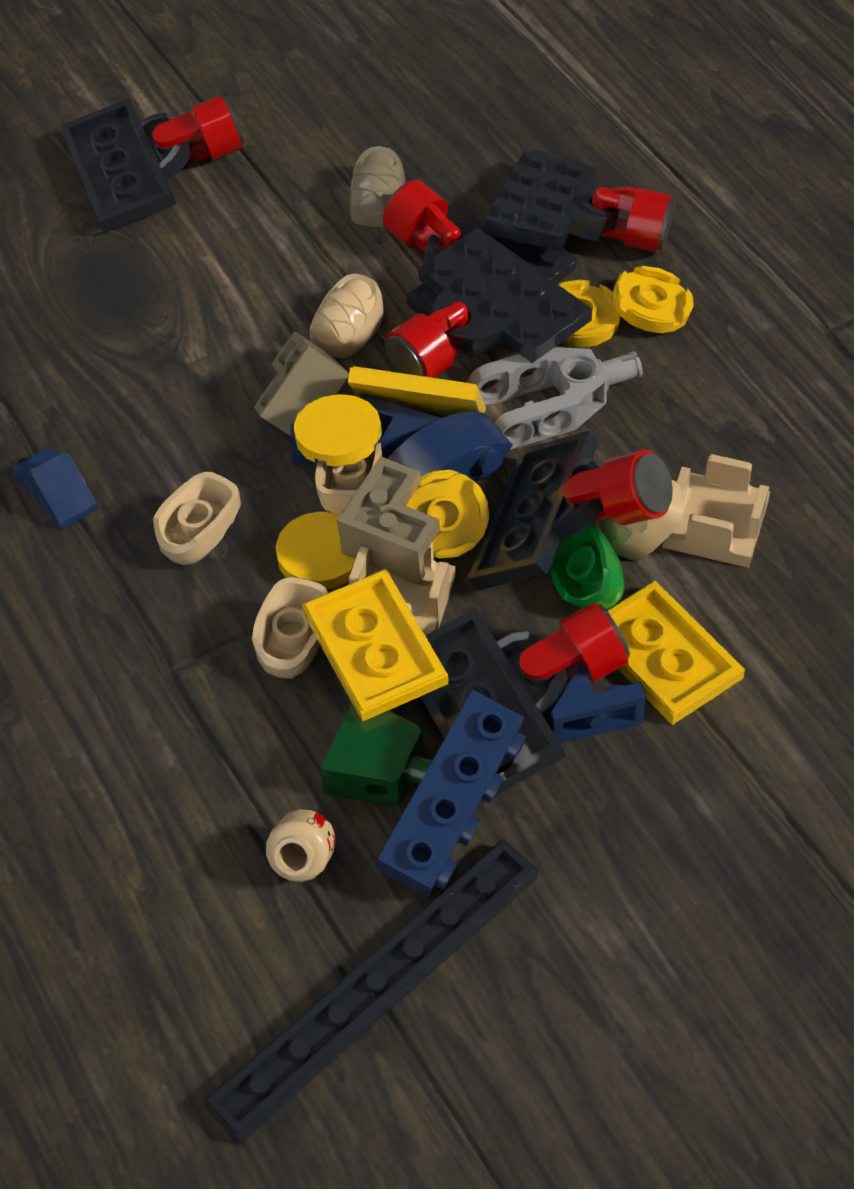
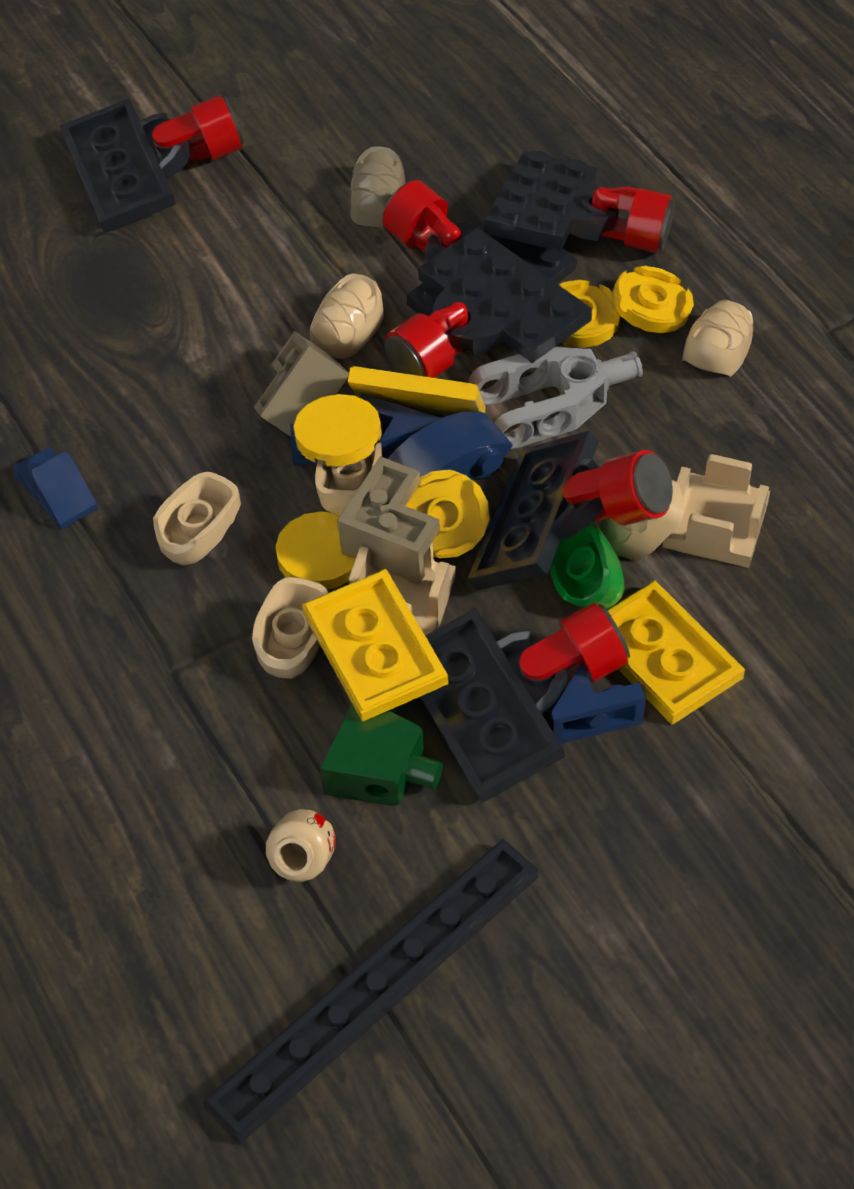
dark blue brick [376,689,526,898] -> none
none -> tan piece [682,300,753,377]

